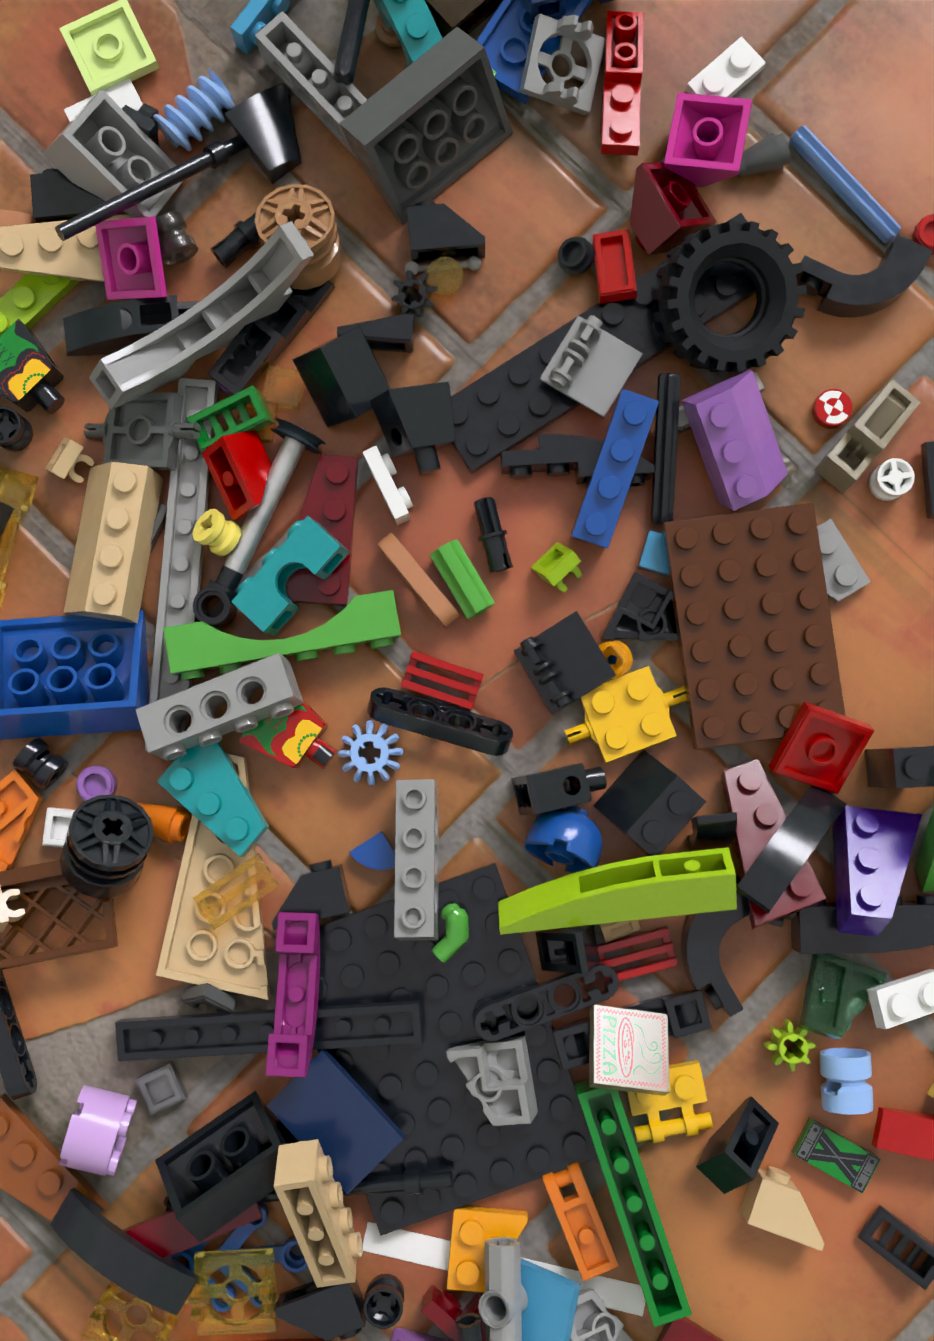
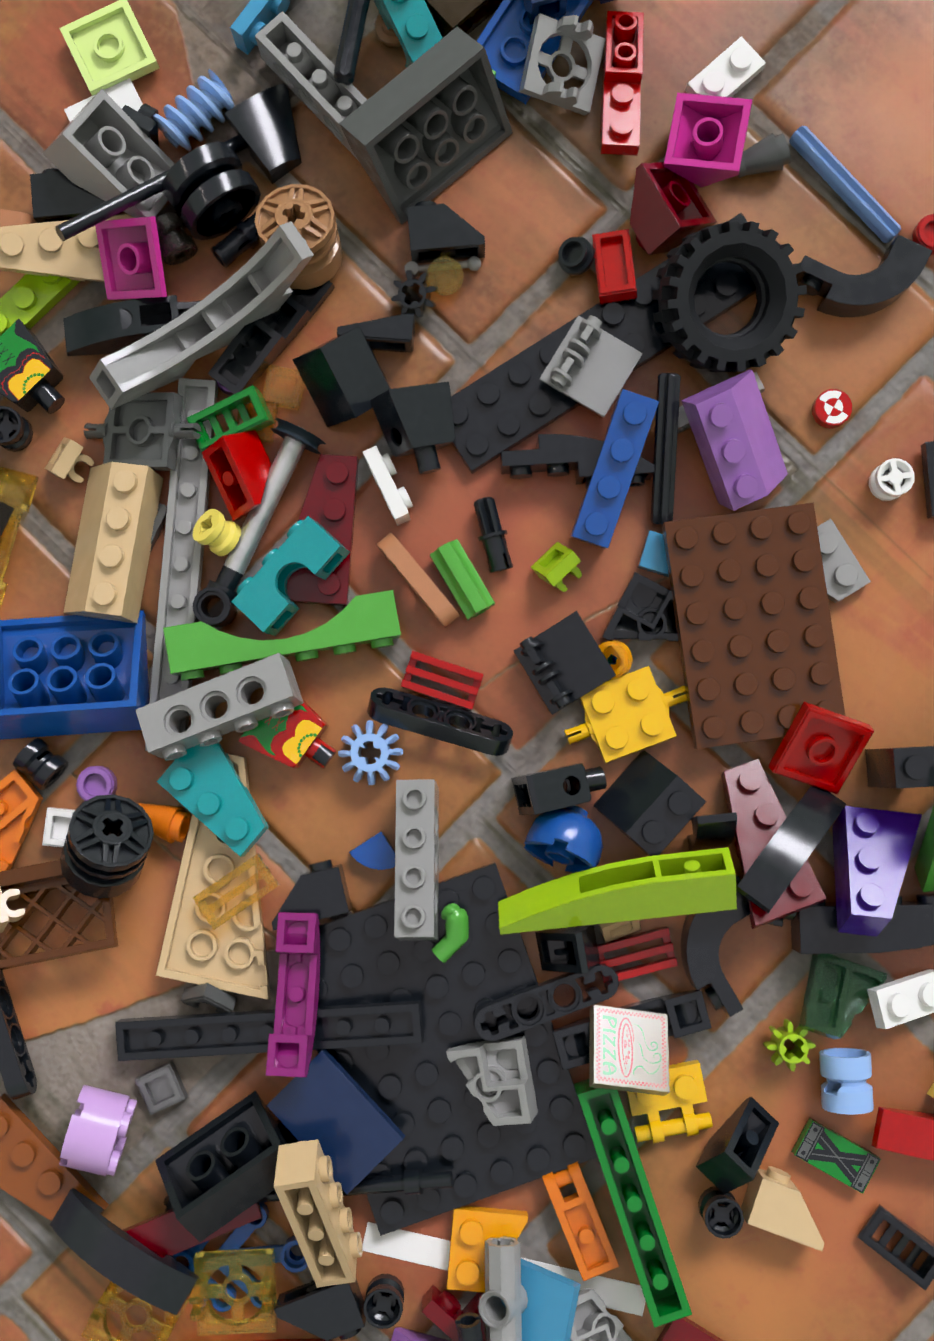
dark tan slope [814,379,921,494] -> none
none -> black wheel [162,142,261,240]
none -> black wheel [698,1186,744,1239]

